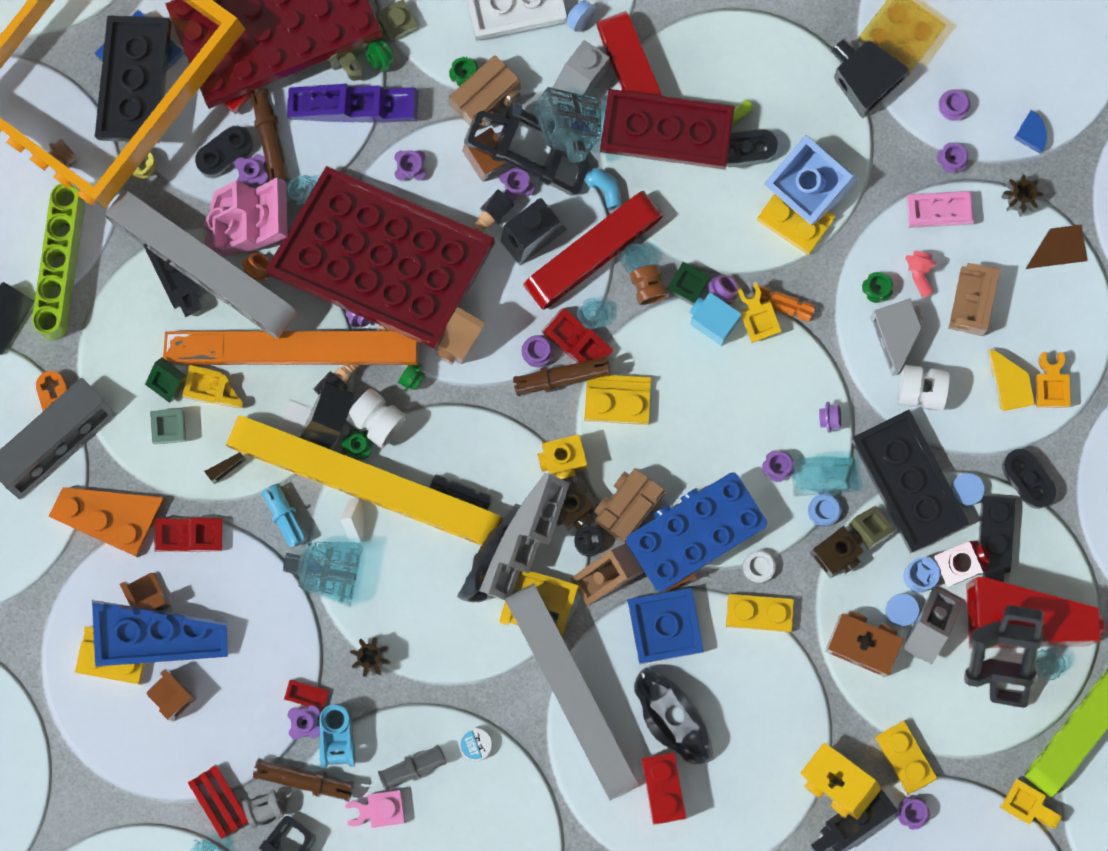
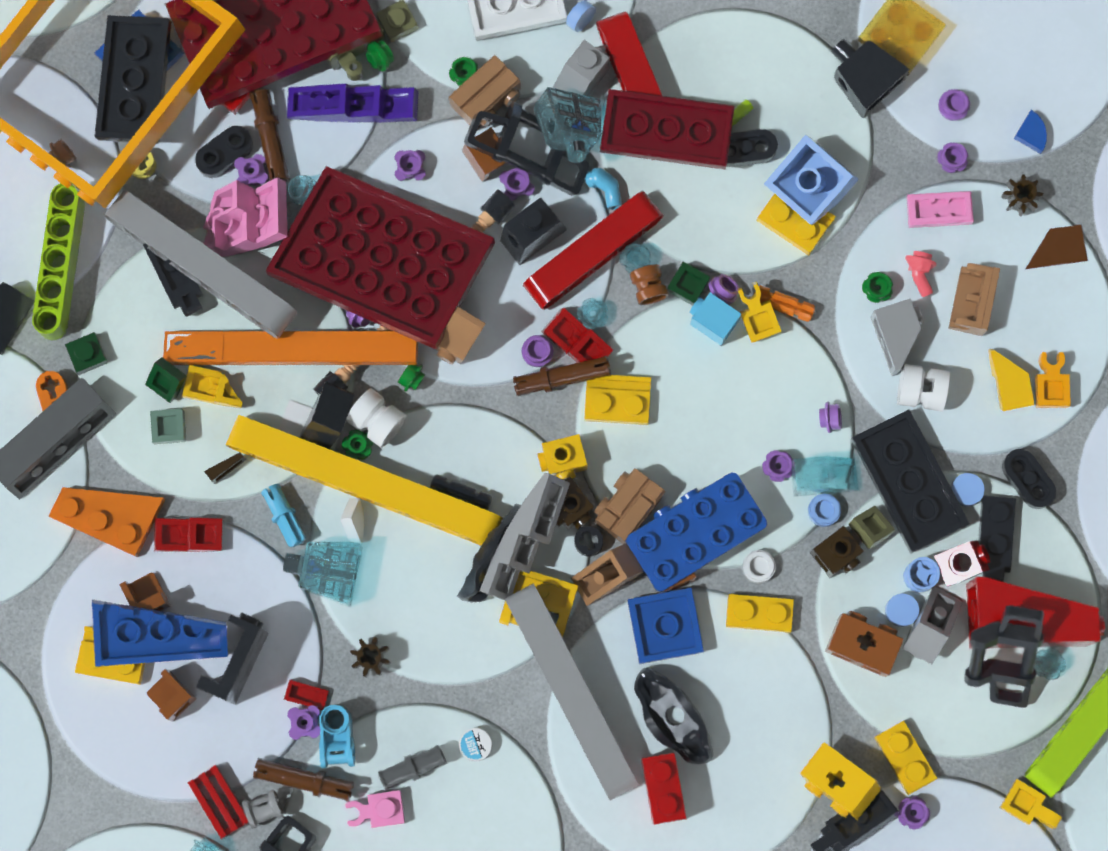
orange plate [242,253,271,282] -> none
none -> dark green plate [65,332,108,375]
none -> black panel [196,612,269,705]

